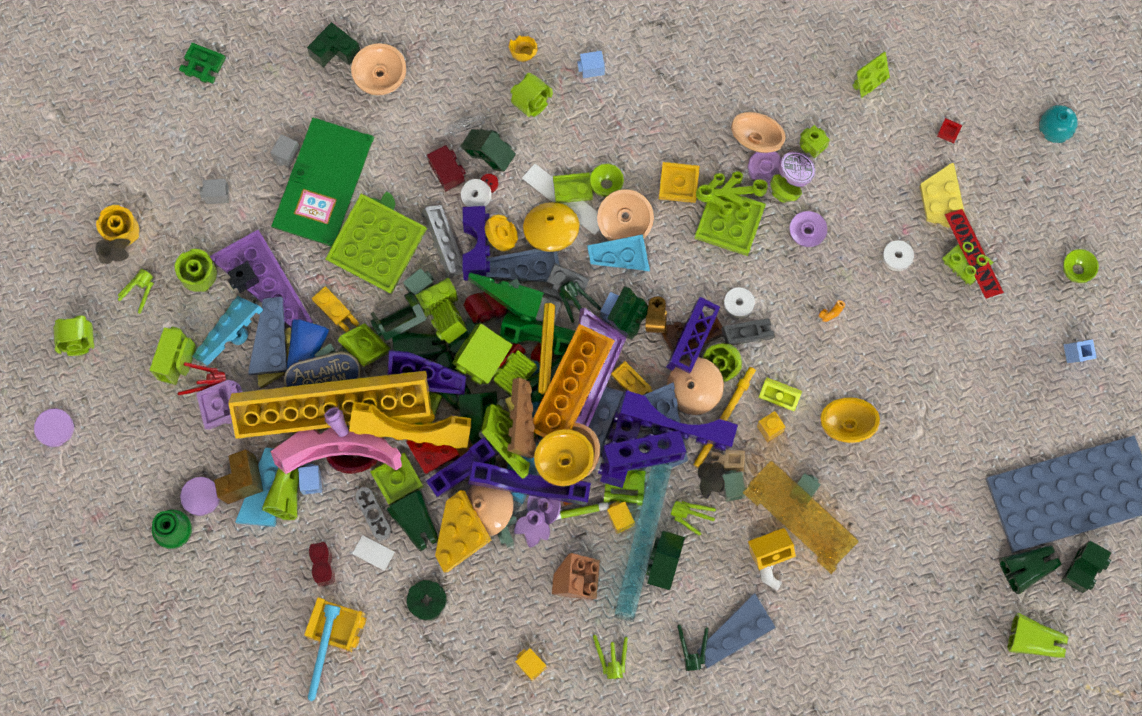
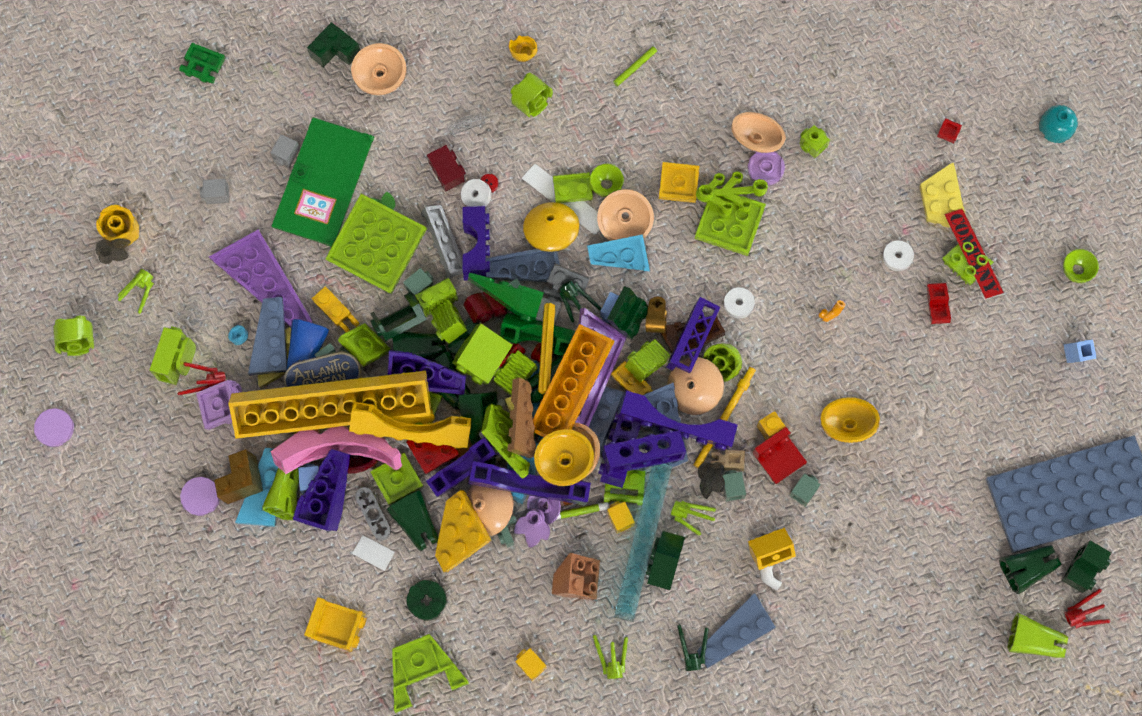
green piece [152,510,192,549] -> none
lime brick [174,249,217,292] -> none
medium azure wing [192,296,263,366] -> none
black brick [227,261,259,293] -> none
medium azure piece [308,604,341,701] -> none
dark red brick [309,542,335,587] -> none
lavender cone [324,407,349,437] -> none
dark green brick [460,129,516,172] -> none
yellow tile [485,214,518,251] -> none
light blue brick [577,51,605,78] -> none
dark grey plate [721,318,775,346] -> none
clear yellow bracket [743,461,859,574] -> none
neon yellow slope [758,377,802,411] -> none
lime piece [770,174,802,203] -> none
lavender tile [779,152,816,187] -> none
lavender dish [790,211,827,247] -> none
lime hinge [852,51,890,98] -> none
none -> dark purple wedge [293,449,350,531]
none -> lime wing [392,634,469,713]
none -> lime bar [613,46,657,87]
none -> lime brick [625,339,671,382]
none -> red bracket [753,427,807,484]
none -> red slope [927,283,951,324]
none -> red plant [1065,588,1110,629]

